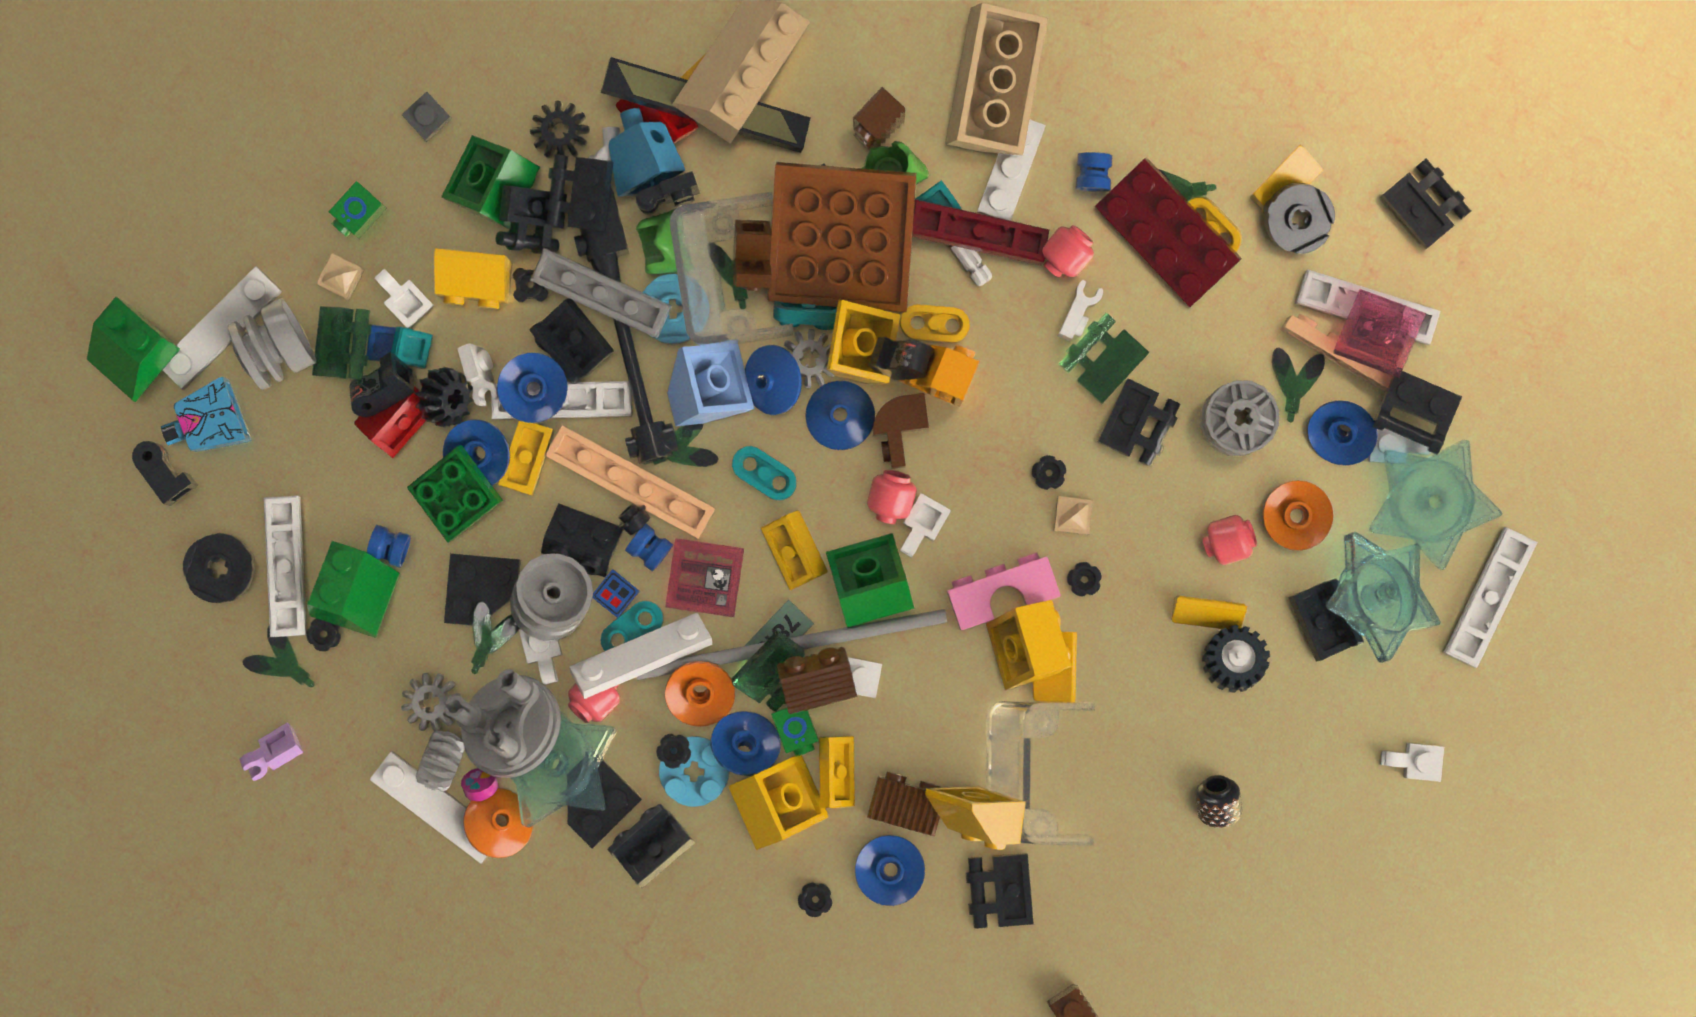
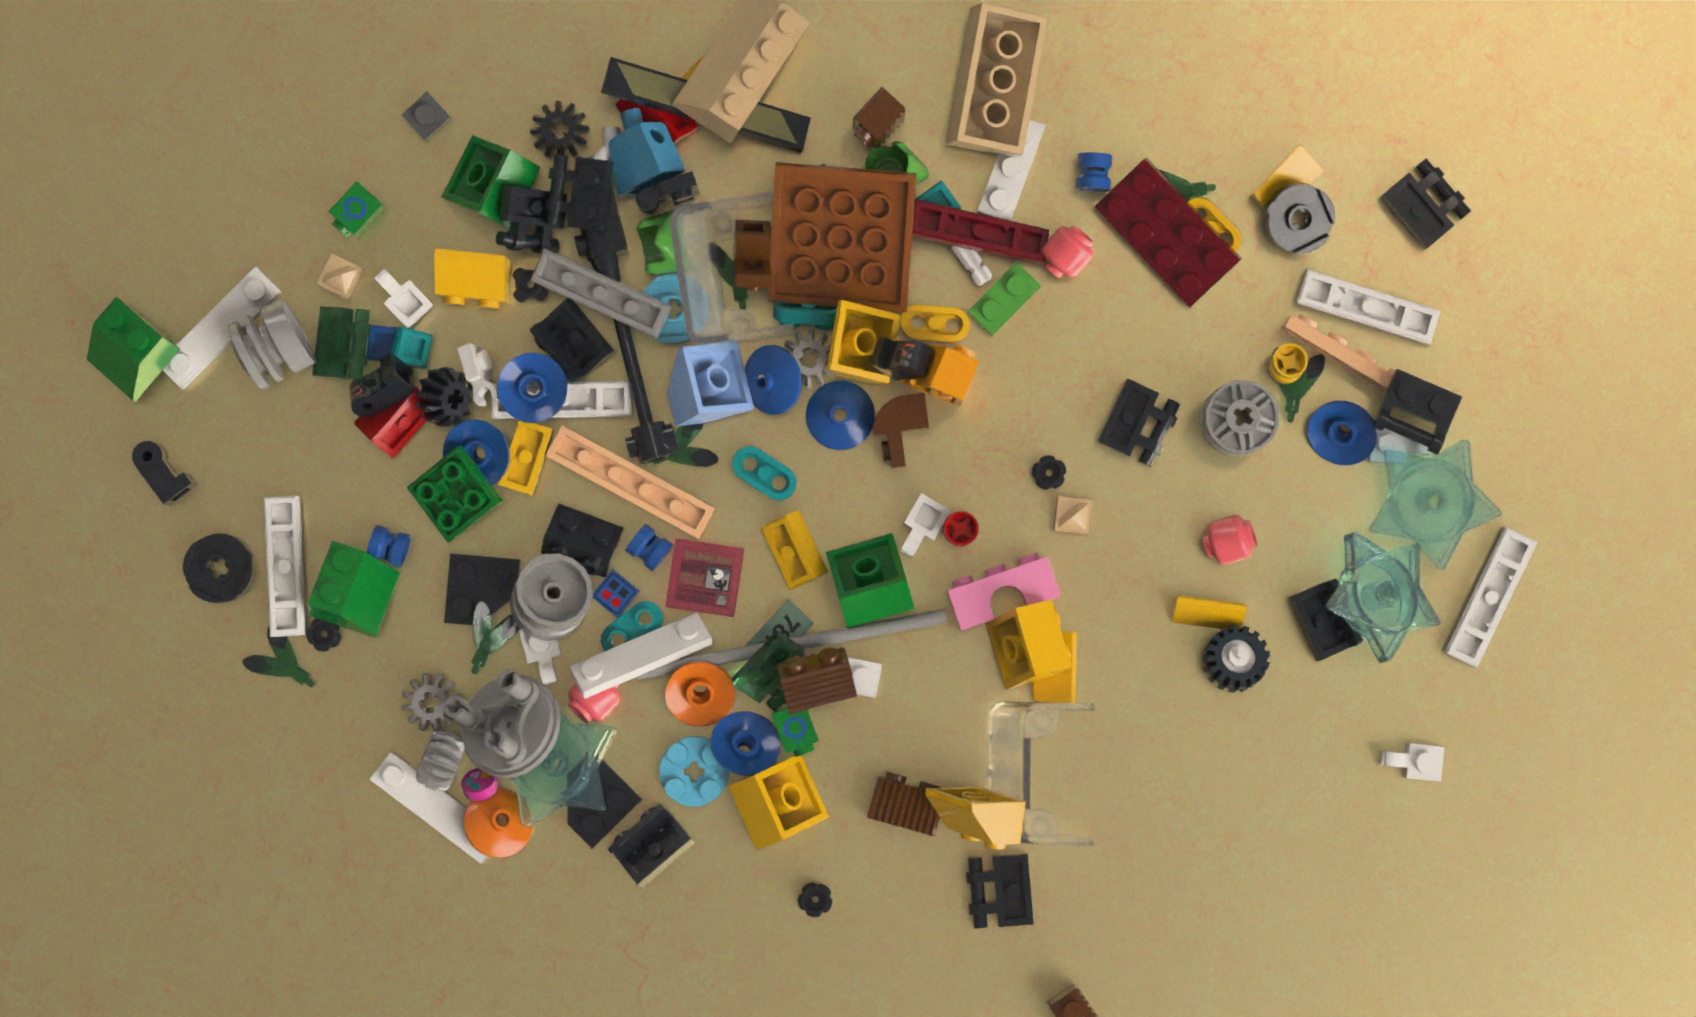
dark azure torso [161,377,252,452] -> none
lavender plate [239,722,303,781] -> none
black plate [618,504,651,535] -> none
black plate [656,734,691,768] -> none
yellow plate [819,736,855,808] -> none
blue dish [855,835,925,906] -> none
coral head [867,470,917,524] -> none
white plate [1058,280,1103,342] -> none
clear green plate [1059,313,1150,404] -> none
black plate [1067,562,1102,597] -> none
black head [1195,775,1243,828] -> none
orange dish [1263,480,1333,550] -> none
clear pink tile [1333,289,1426,378] -> none
none -> red wheel [943,511,979,547]
none -> bright green plate [967,262,1041,336]
none -> yellow wheel [1269,343,1308,384]

